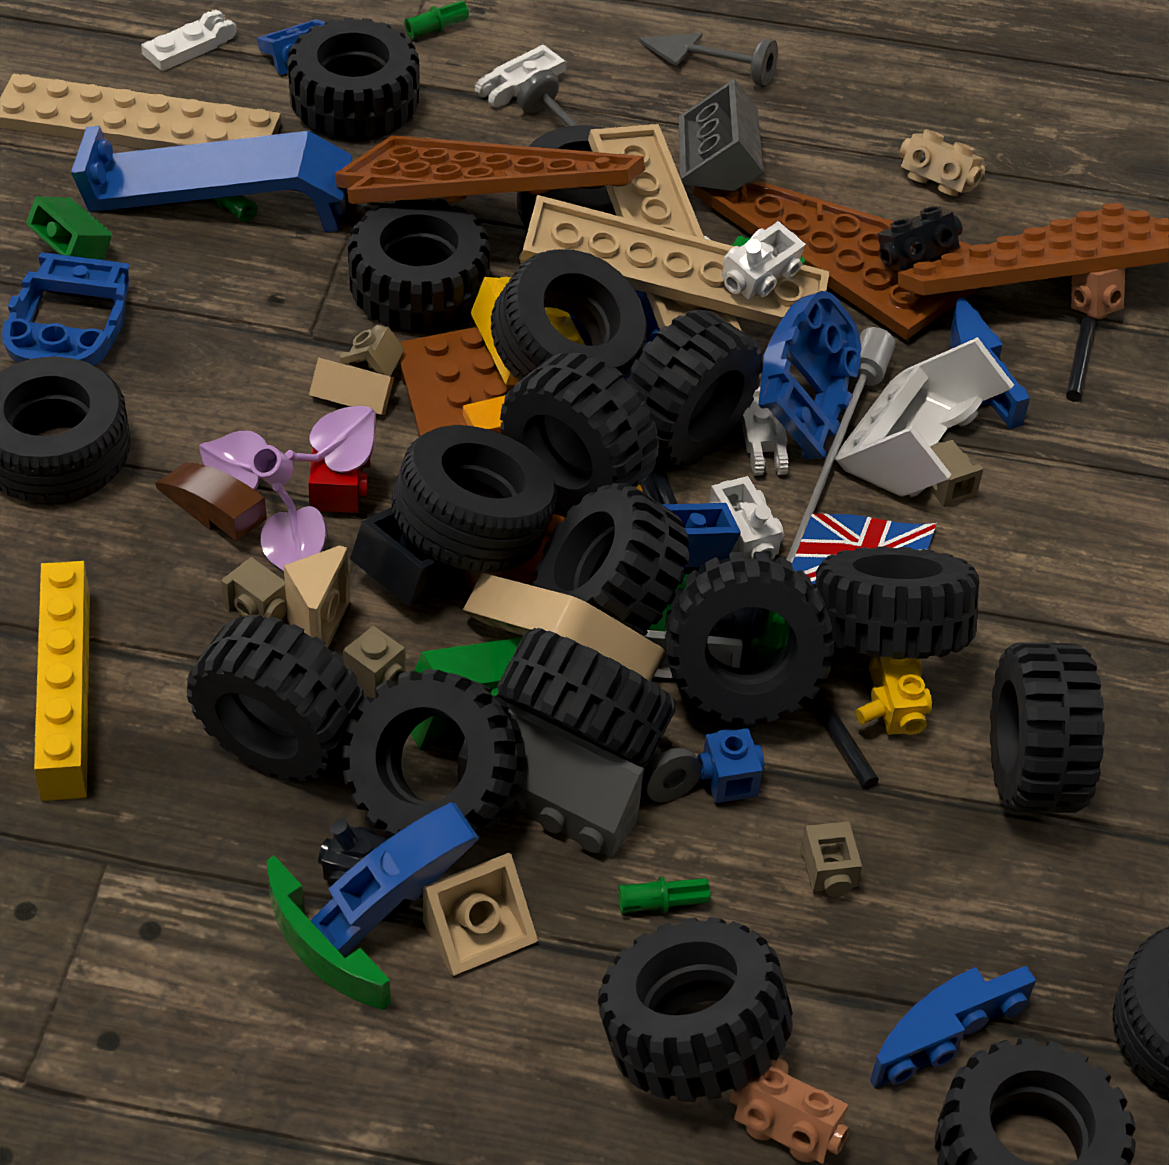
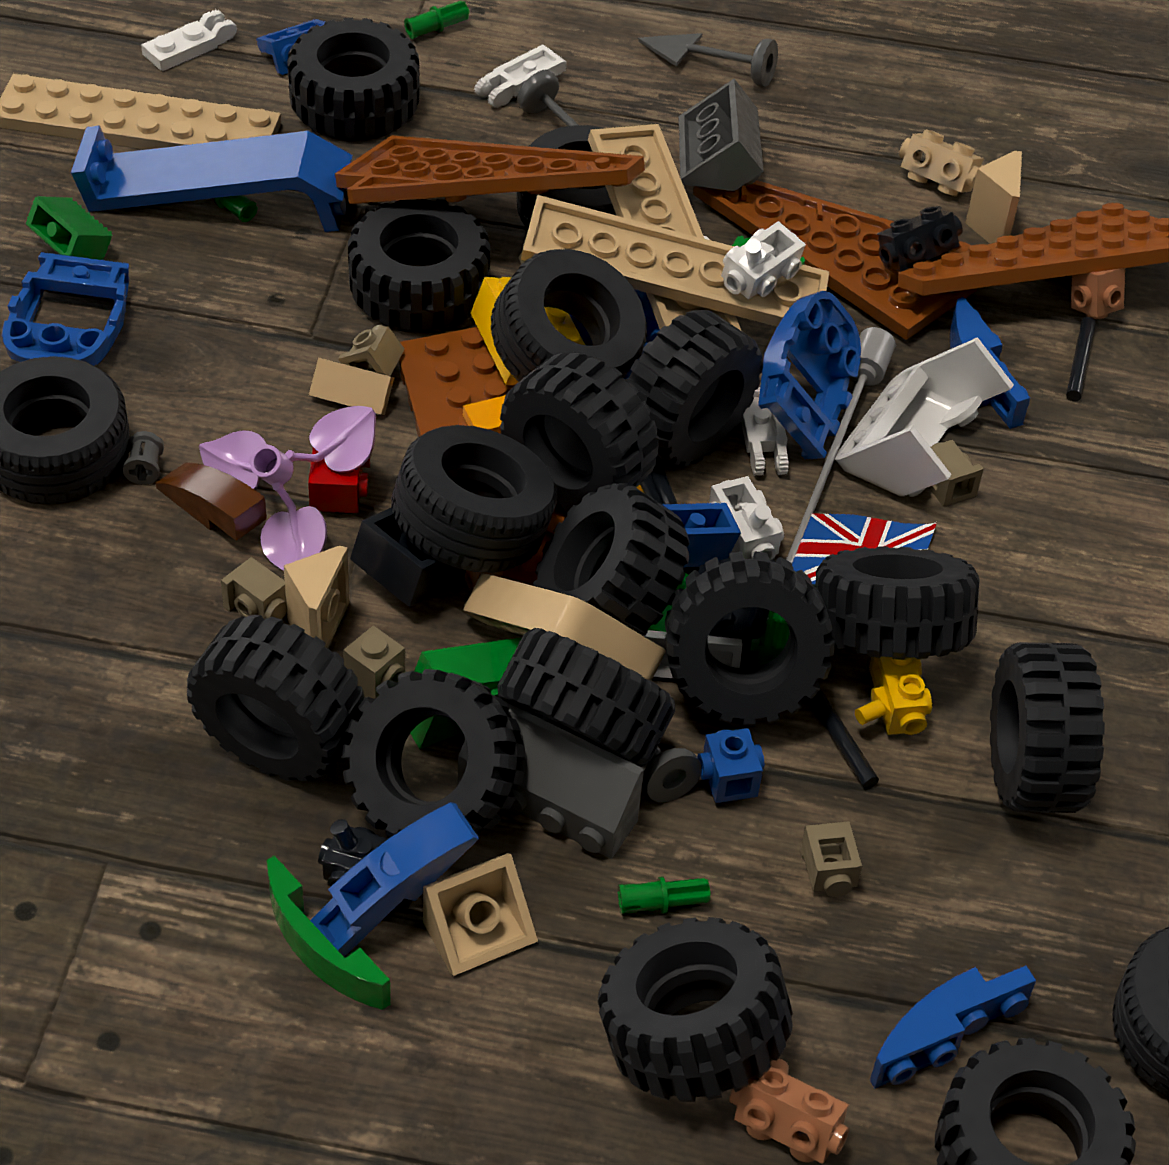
yellow brick [34,561,90,801] -> none
none -> dark grey bush [123,431,164,485]
none -> tan slope [965,151,1022,244]

